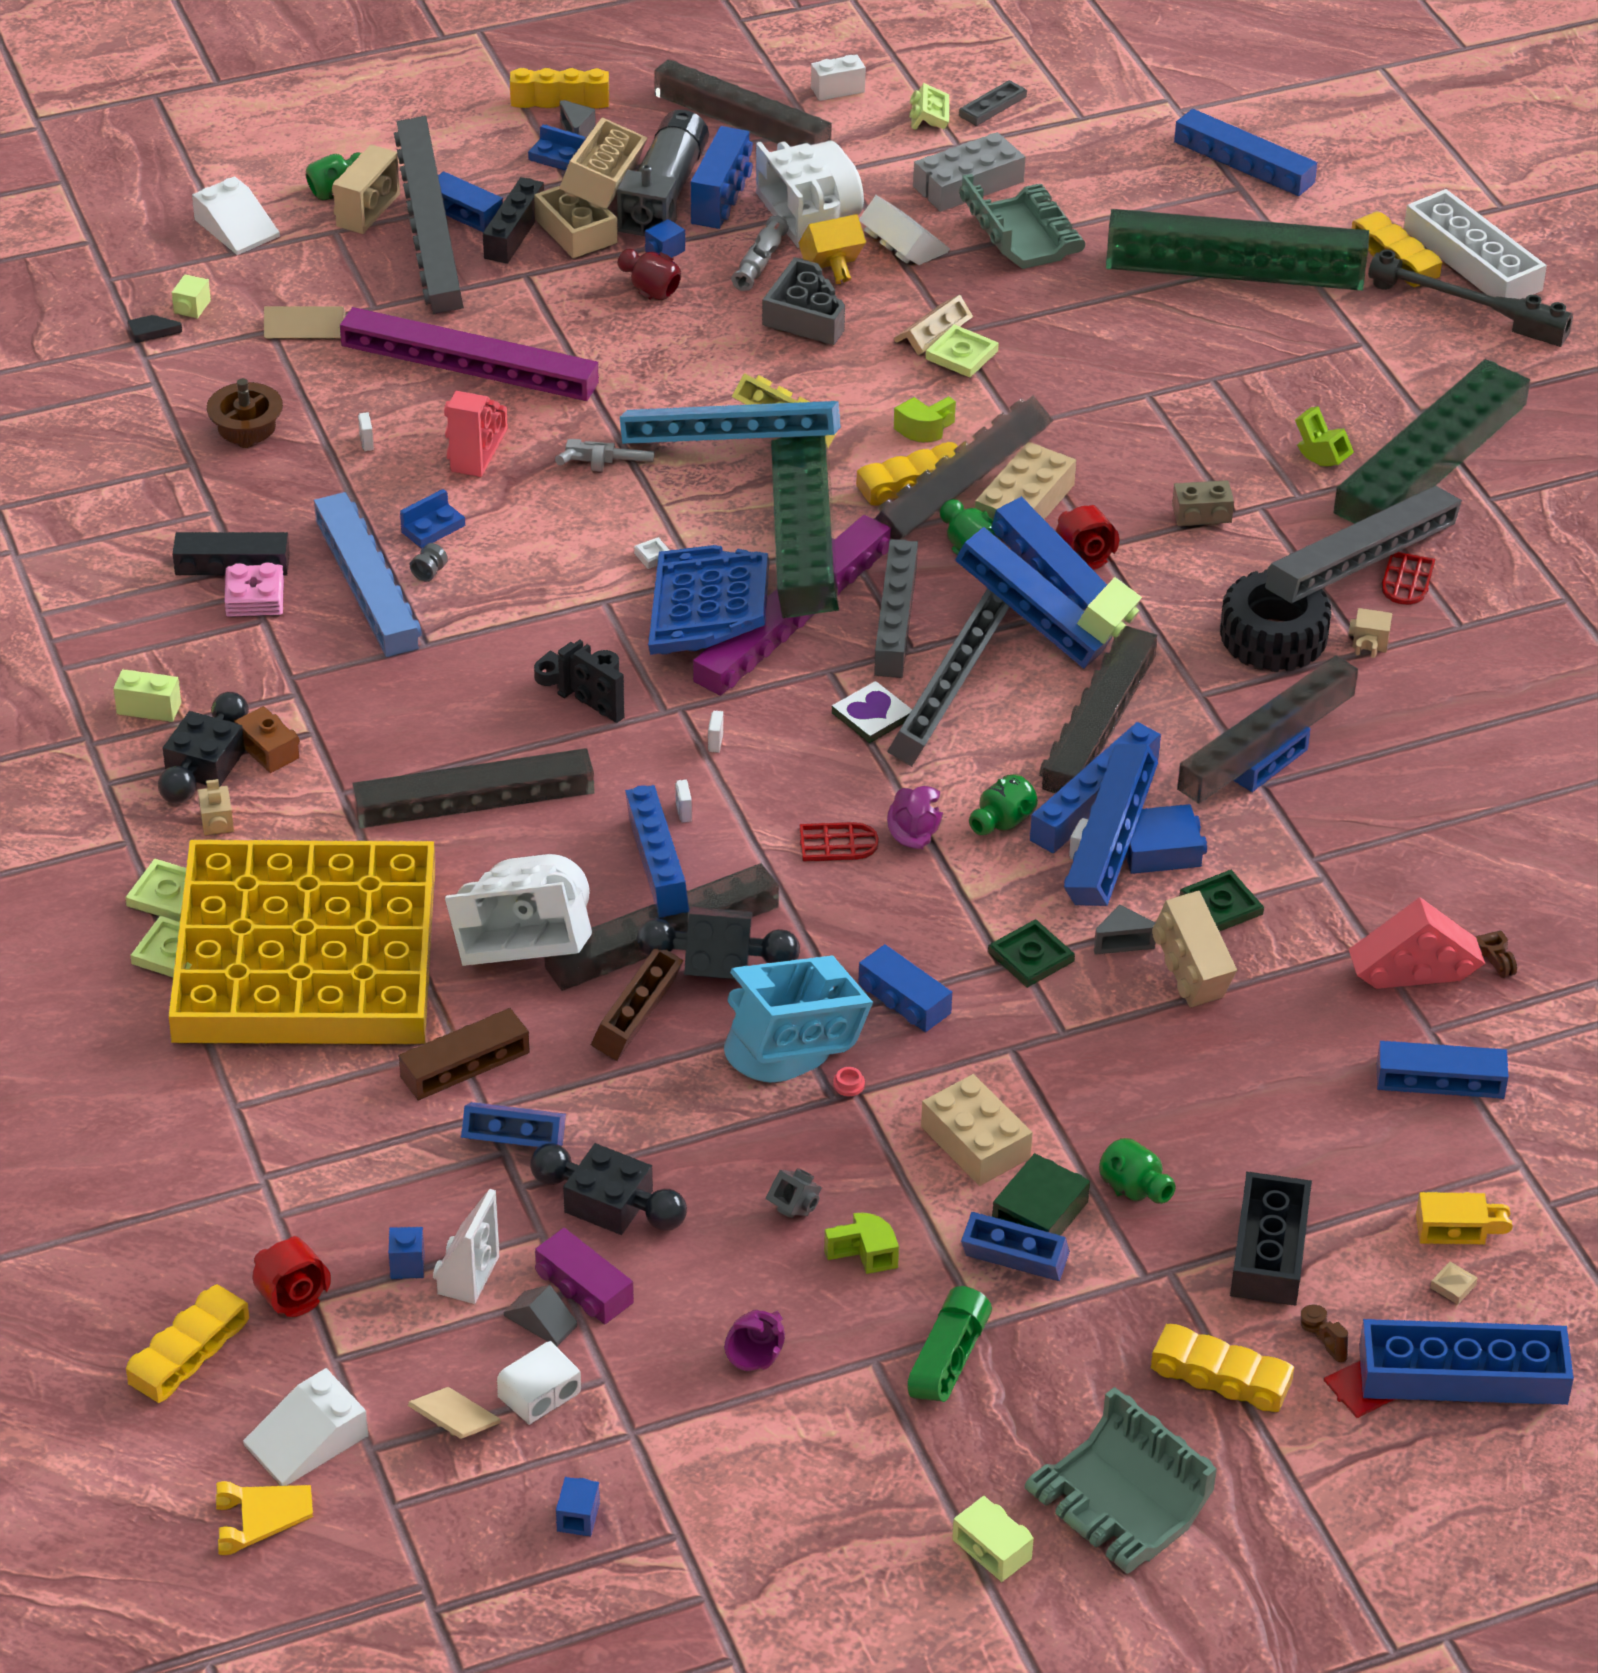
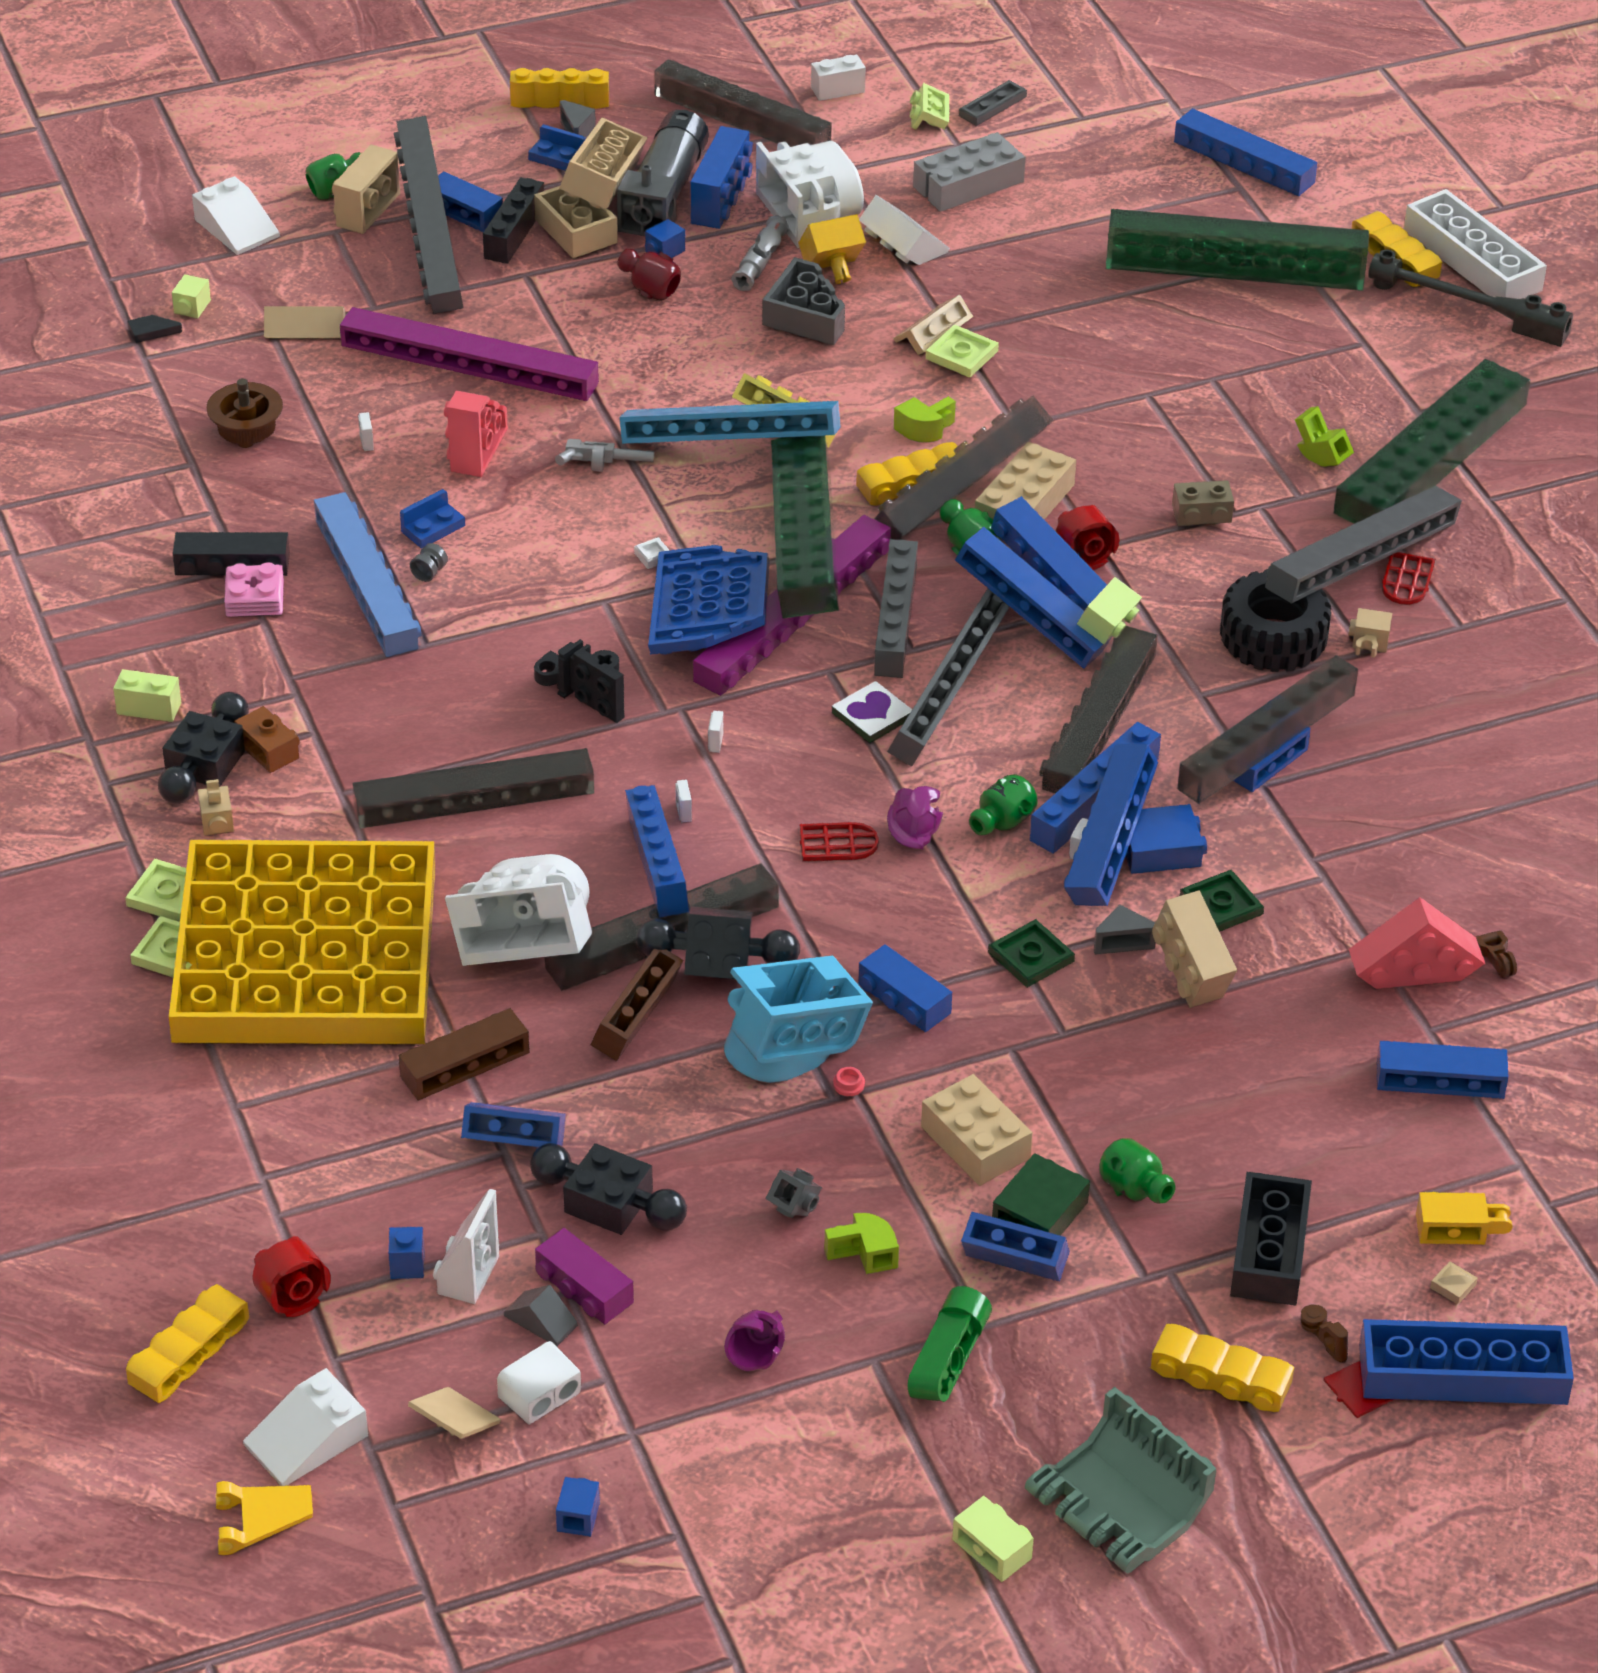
sand green hinge [959,174,1086,269] -> none

